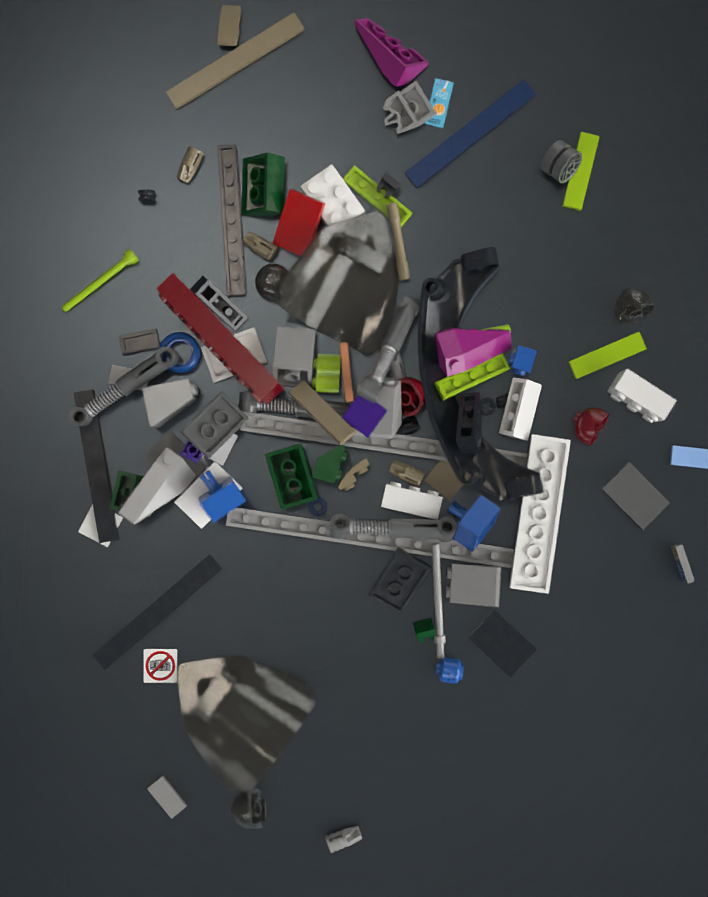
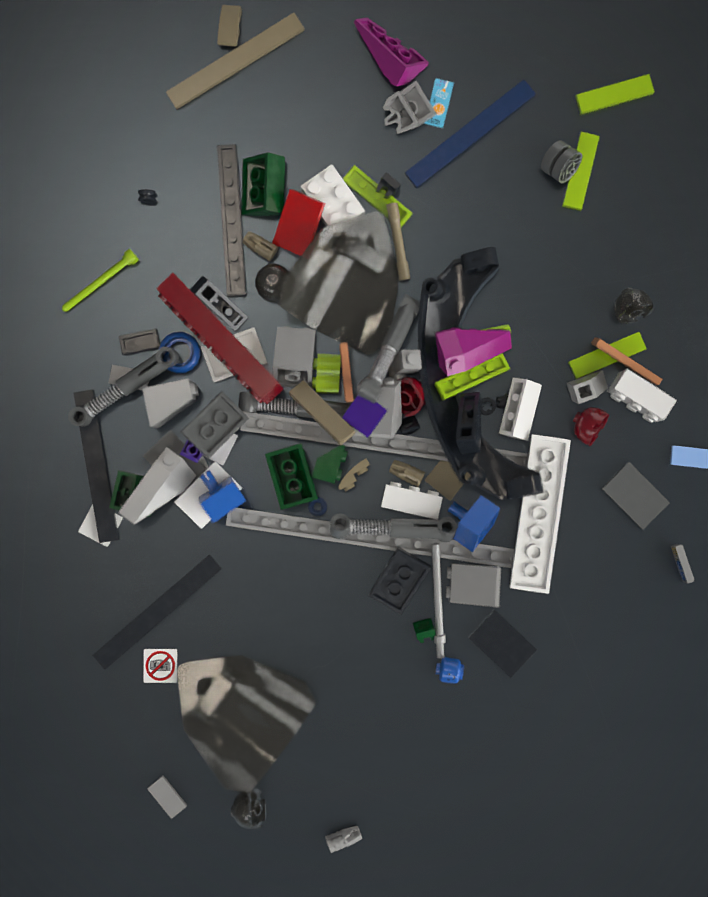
dark tan hinge [177,146,204,183] -> none
blue brick [508,345,537,376] -> none
none -> light grey brick [394,350,422,374]
none -> light grey slope [566,370,608,404]
none -> lime tile [575,74,654,114]
none -> nougat tile [591,337,663,385]

